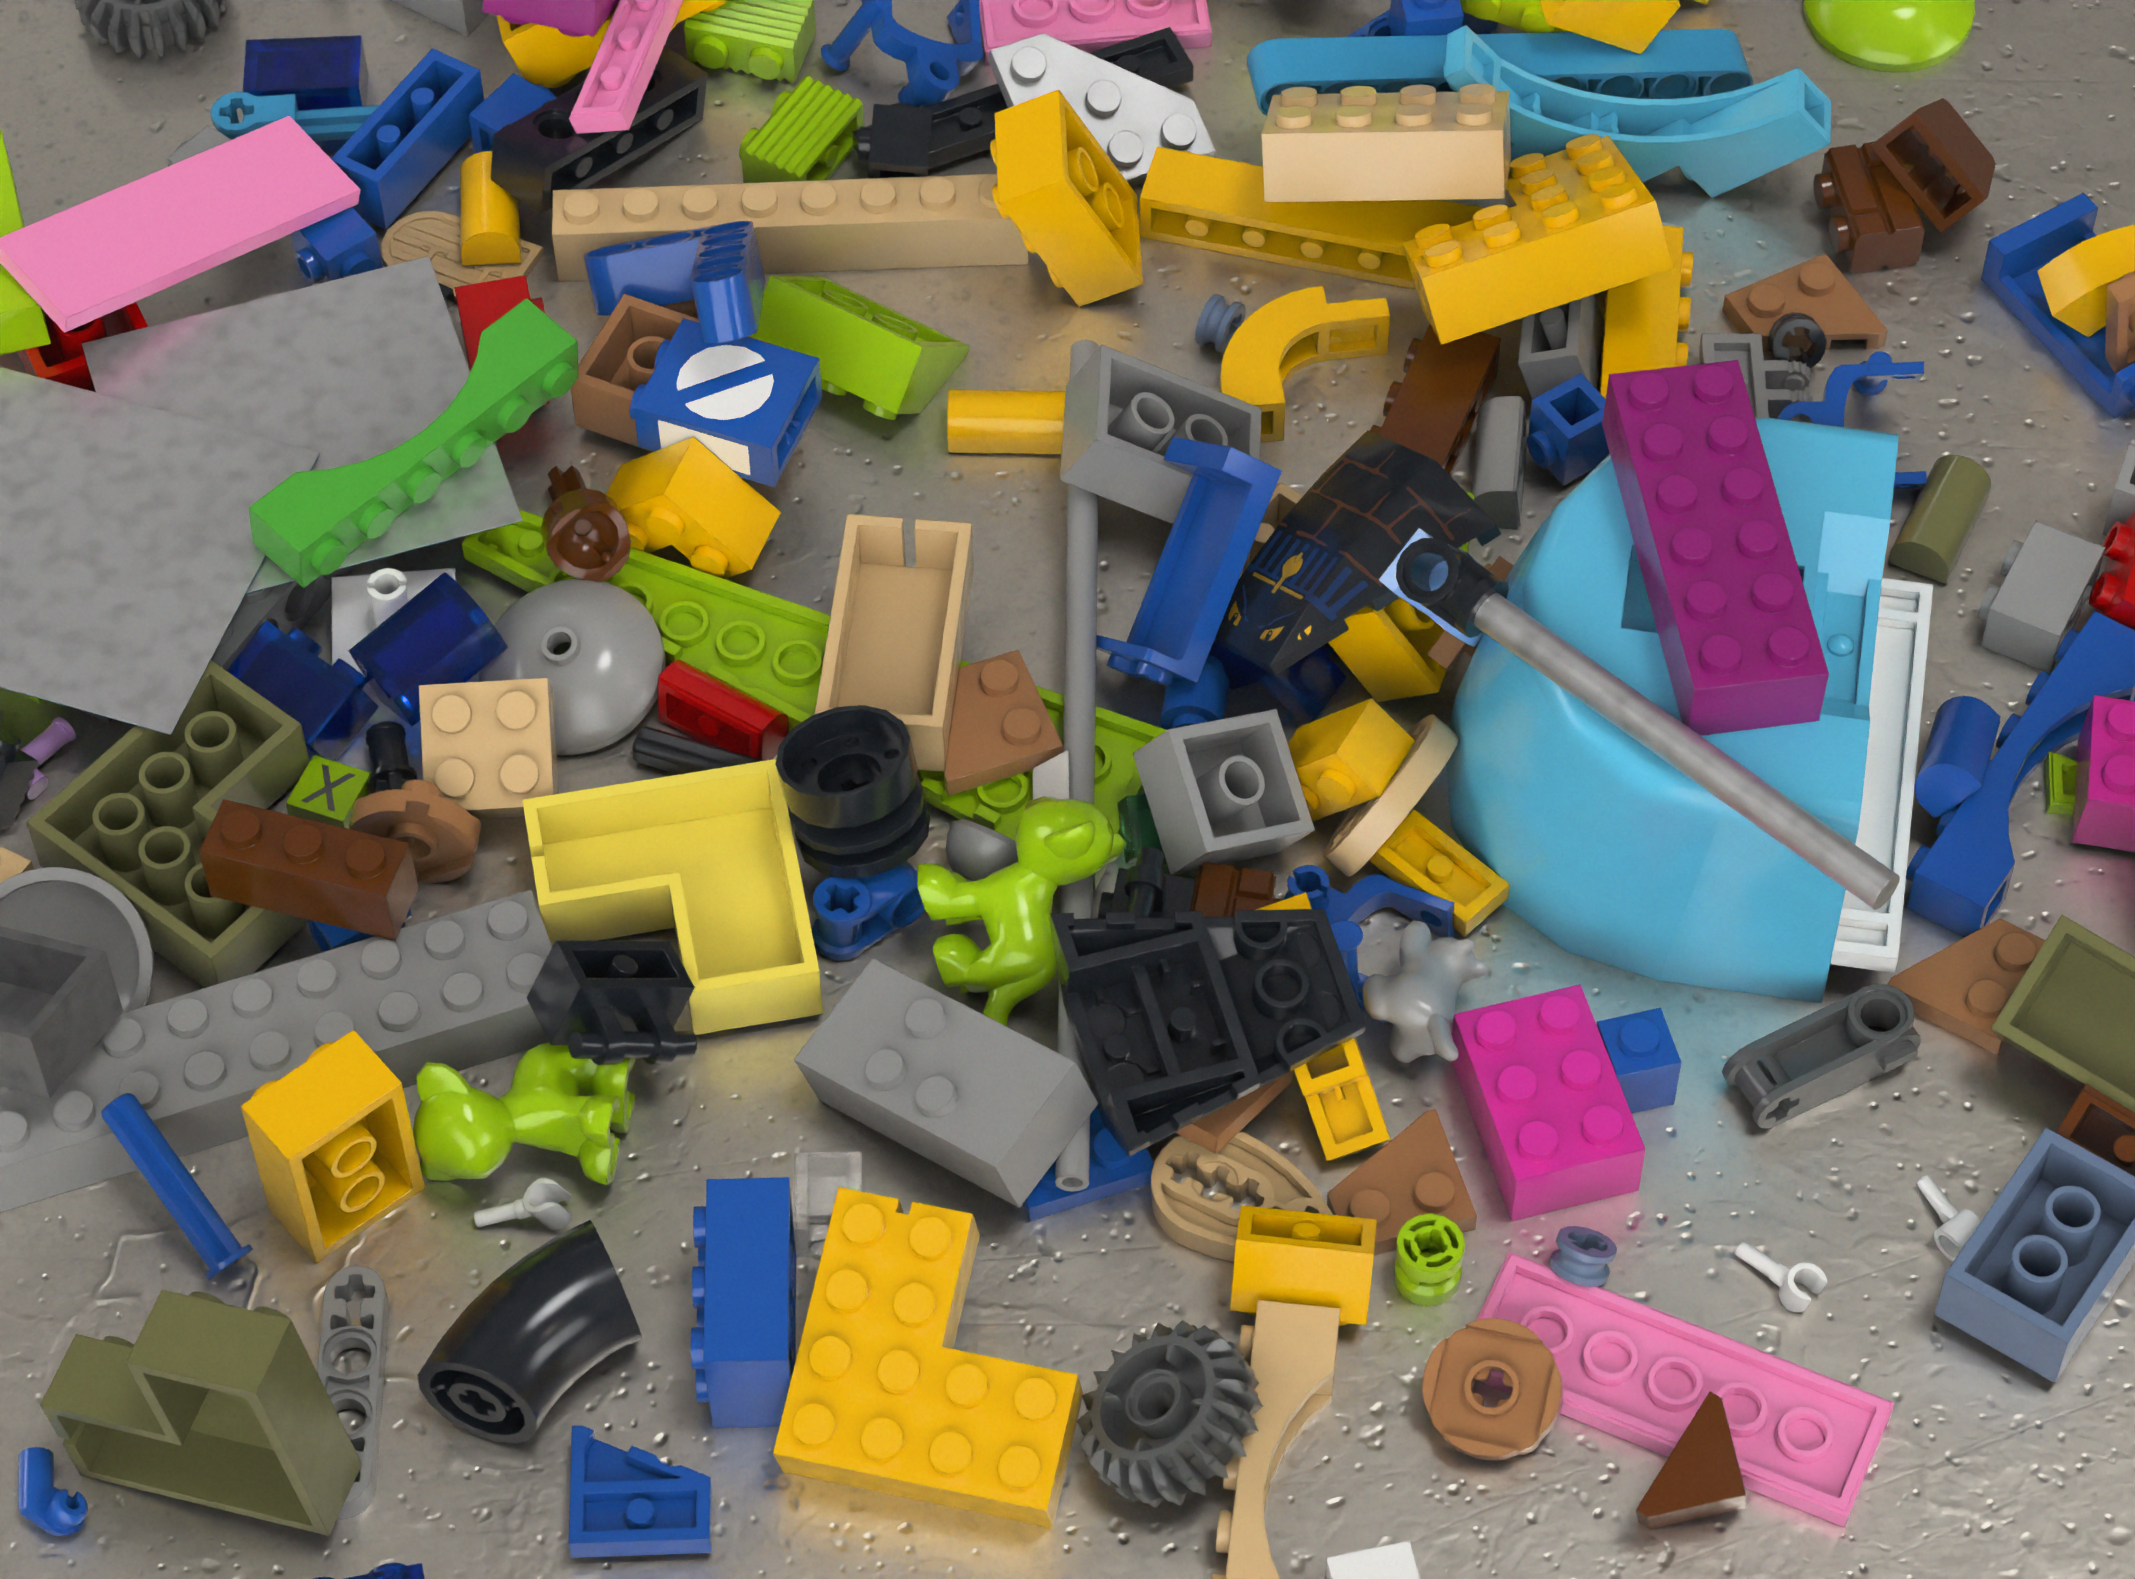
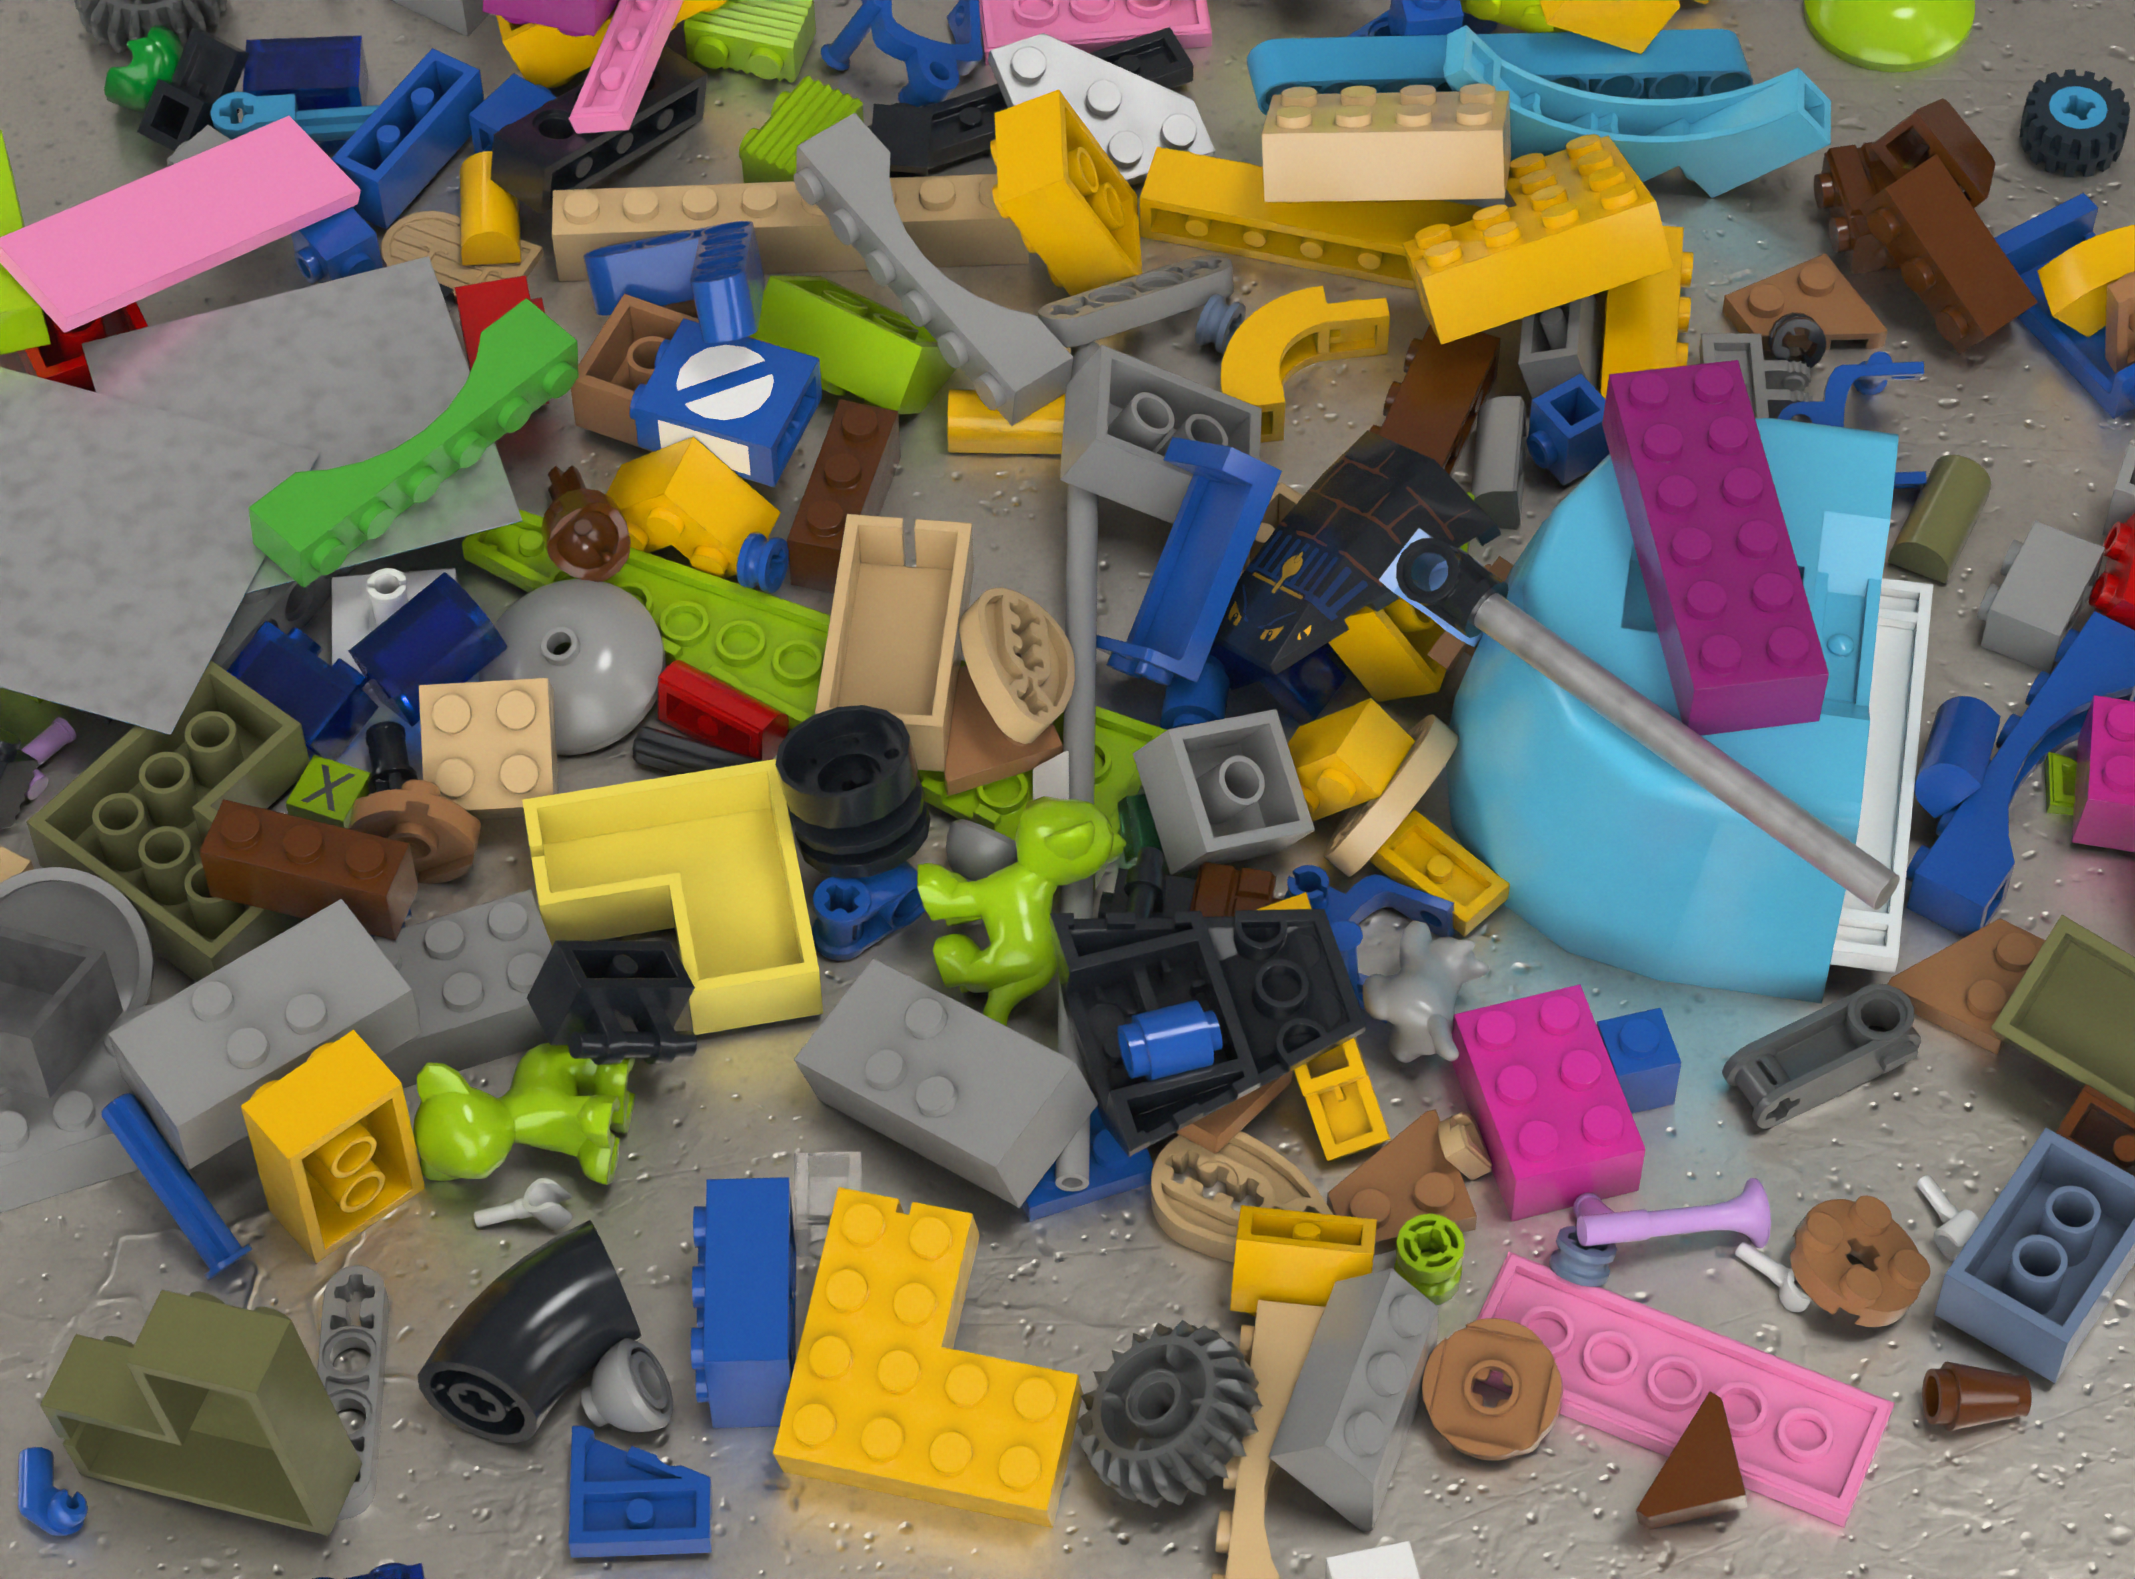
none -> green hair [104,25,183,112]
none -> light grey brick [108,899,421,1170]
none -> black brick [137,28,250,152]
none -> light grey brick [581,1338,673,1433]
none -> blue bush [737,532,789,593]
none -> reddish brown brick [787,399,901,594]
none -> light grey arch [794,113,1073,426]
none -> tan piece [959,588,1075,744]
none -> light grey beam [1038,256,1234,347]
none -> blue brick [1117,1000,1222,1081]
none -> light grey slope [1268,1269,1438,1532]
none -> tan tile [1438,1111,1493,1181]
none -> lavender piece [1573,1178,1771,1249]
none -> medium nougat plate [1790,1195,1931,1327]
none -> reddish brown brick [1859,154,2038,355]
none -> reddish brown cone [1922,1362,2032,1431]
none -> black wheel [2019,69,2130,178]

